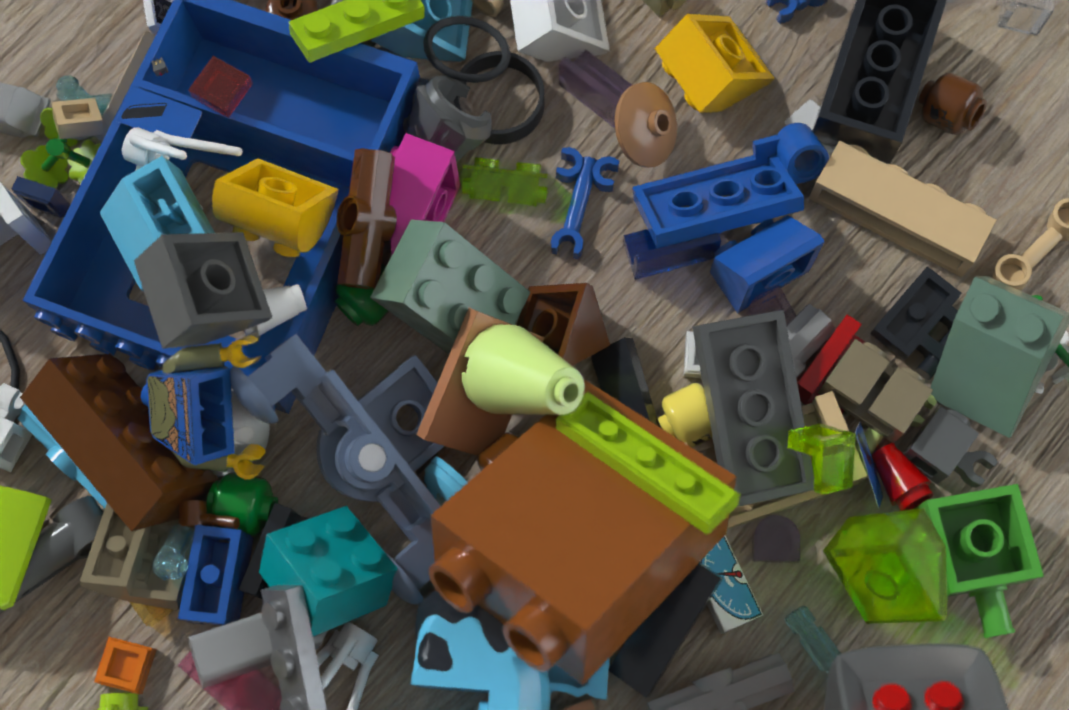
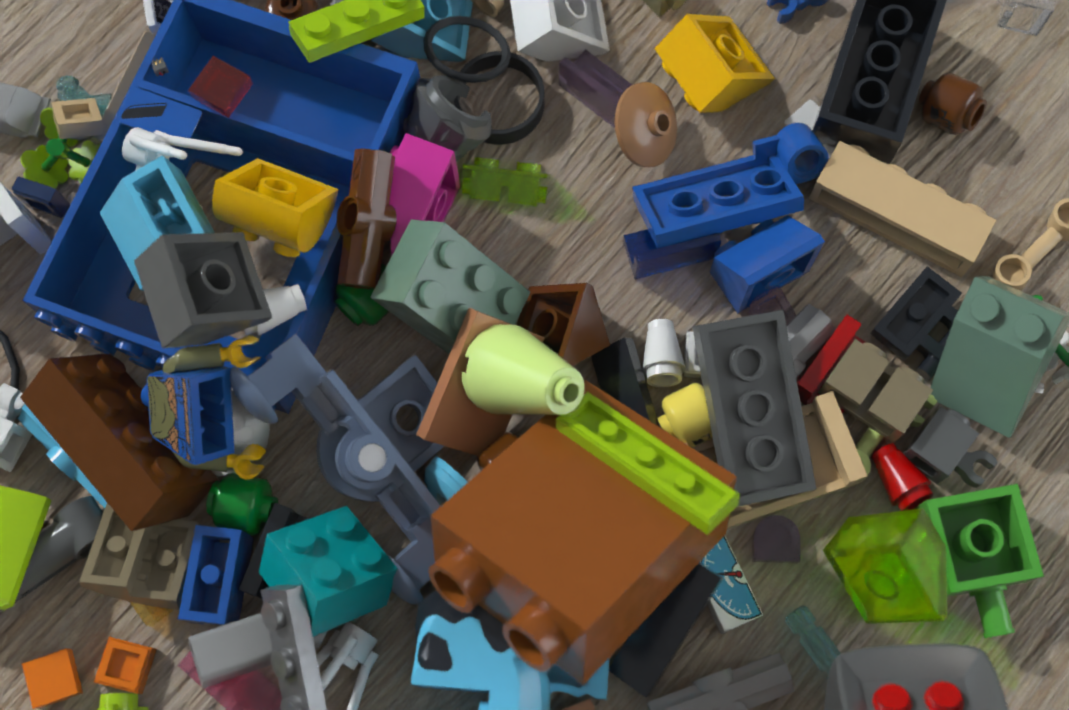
clear light blue arm [153,524,194,580] -> none
reddish brown hand [179,500,240,529] -> none
blue bar [551,147,619,260] -> none
clear neon green panel [788,423,856,495] -> none
blue sticker [855,421,883,509] -> none
none -> orange tile [22,648,83,709]
none -> white cone [642,319,686,387]

